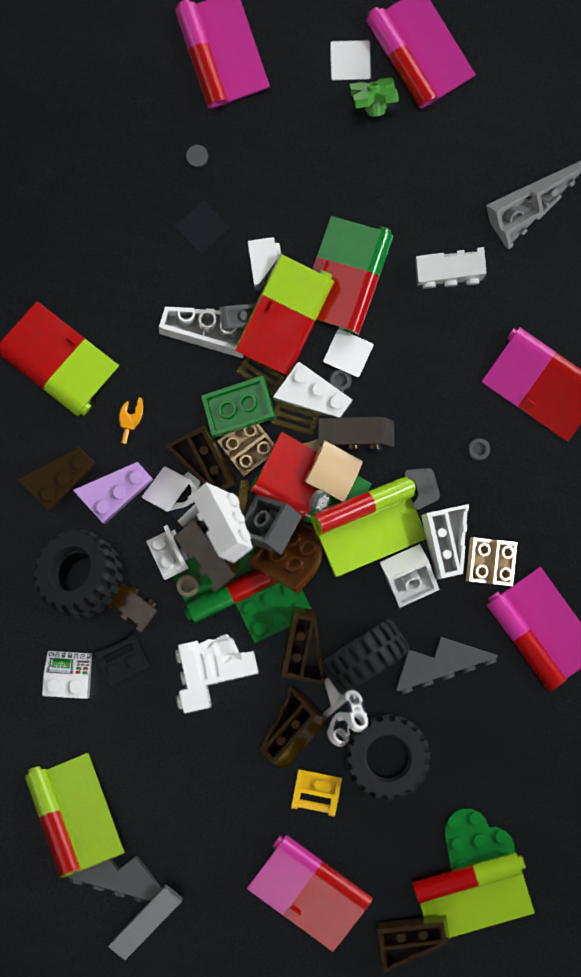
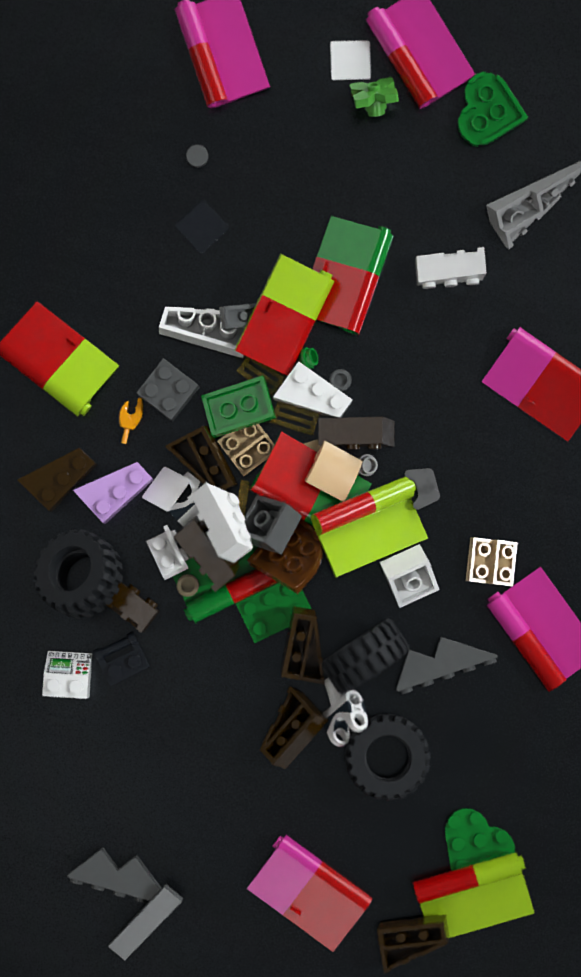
lime door [25,753,125,878] -> none
white brick [175,634,259,713] -> none
white slope [248,237,281,292] -> none
yellow plate [291,769,342,817] -> none
clear light blue tile [309,489,330,512] -> none
white sticker [323,329,373,377] -> none
white wedge [421,504,469,580] -> none
dark grey tile [468,438,490,461] -> none
none -> dark grey brick [137,358,199,422]
none -> green plate [299,347,319,369]
none -> light grey plate [358,454,378,476]
none -> green plate [458,72,528,147]

